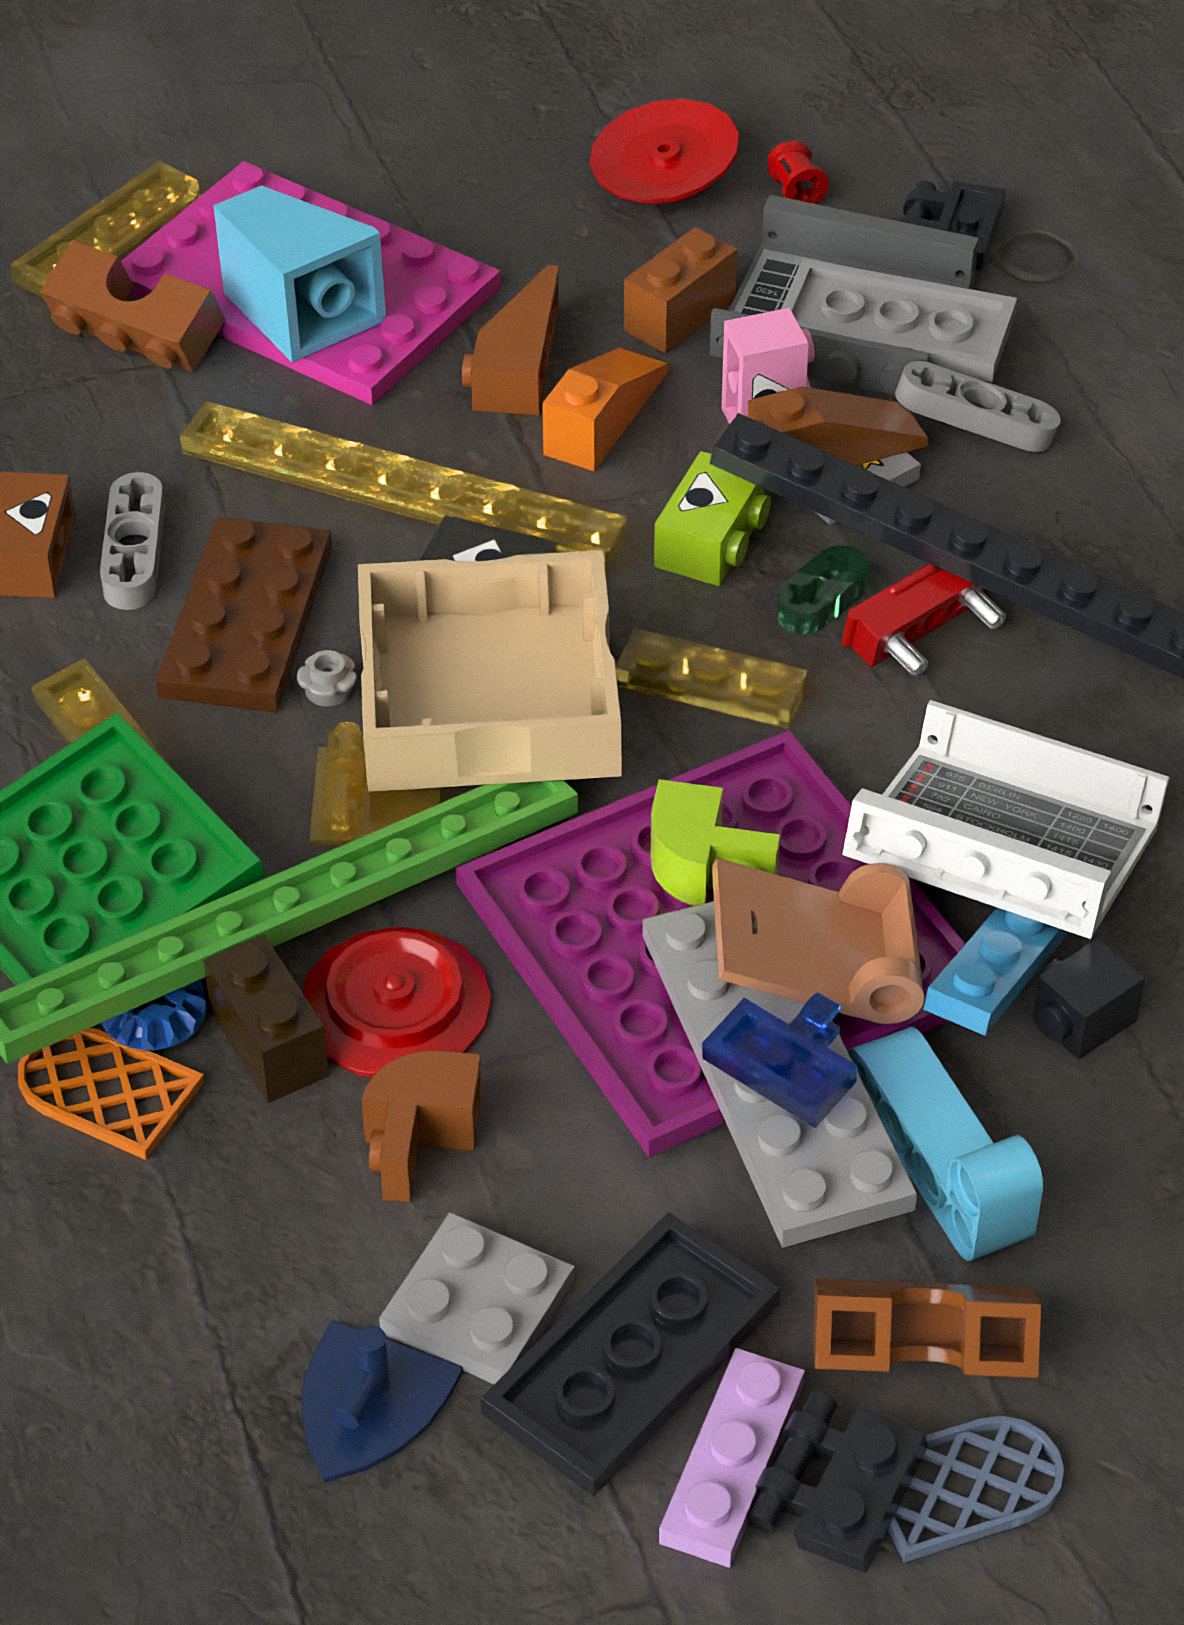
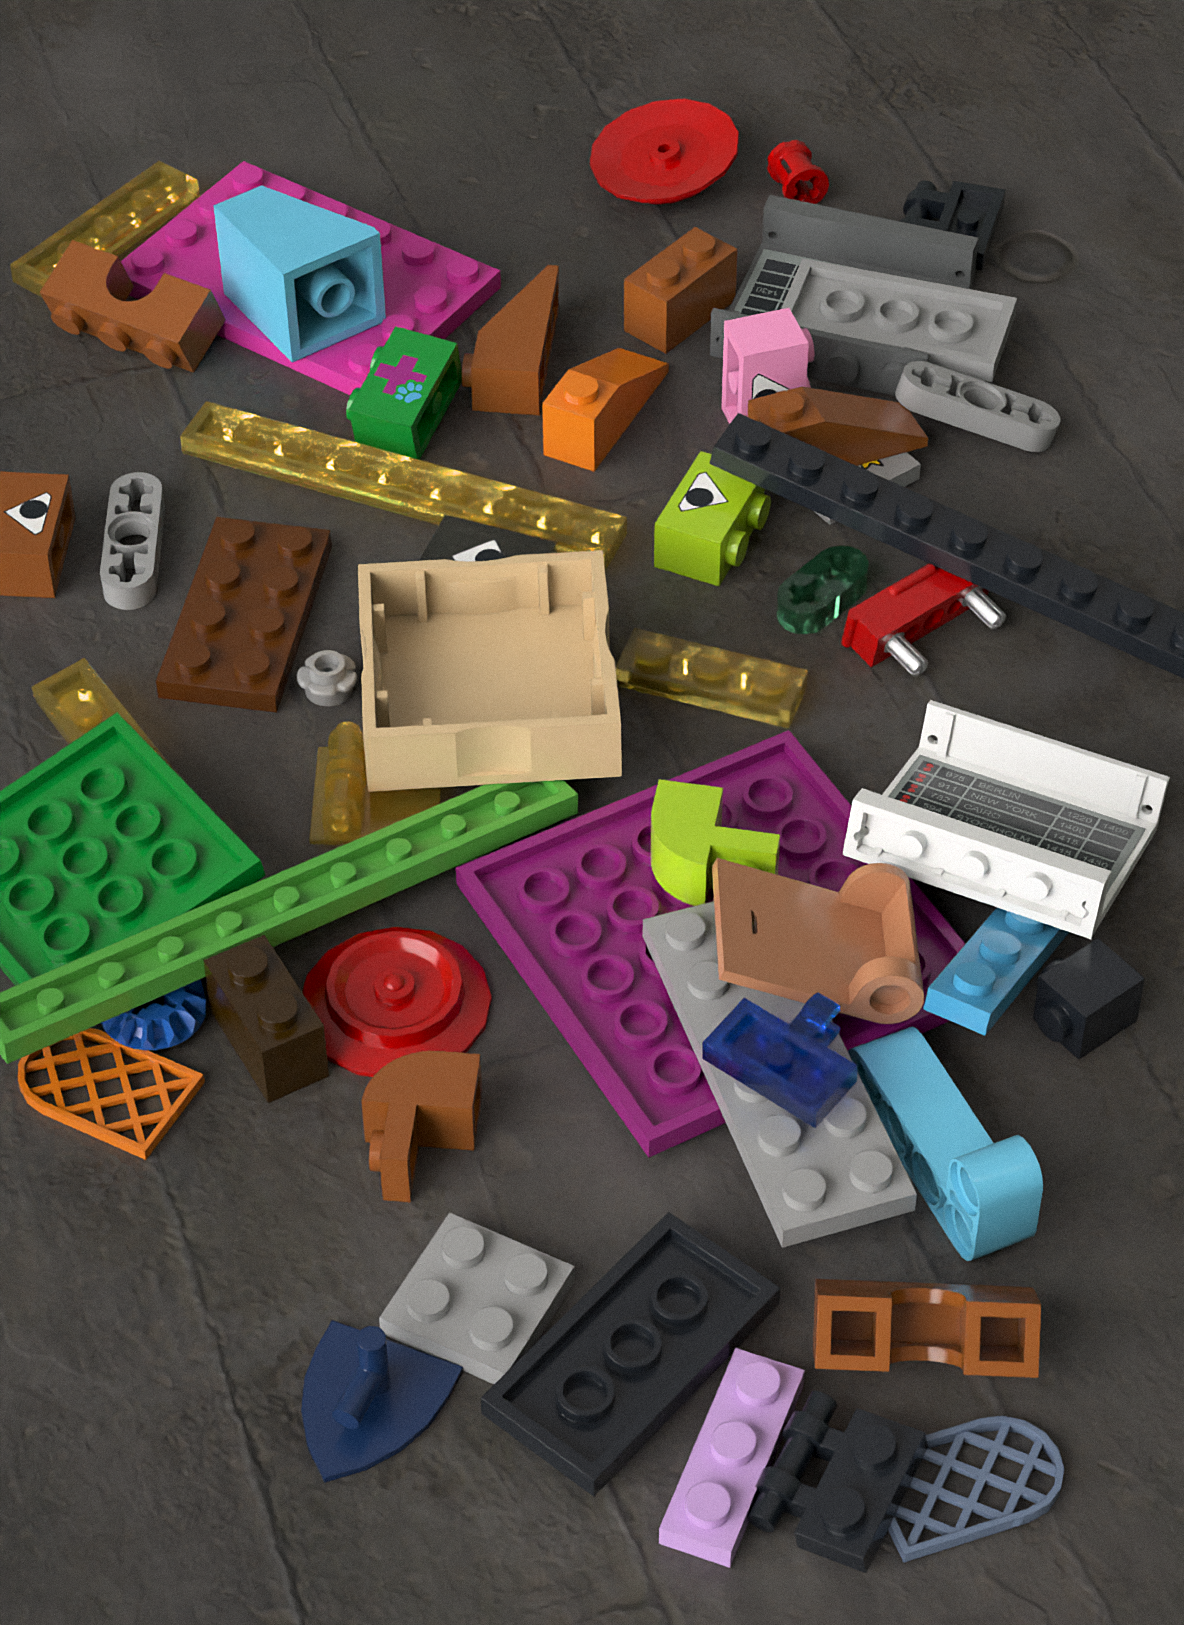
none -> green brick [346,326,462,463]

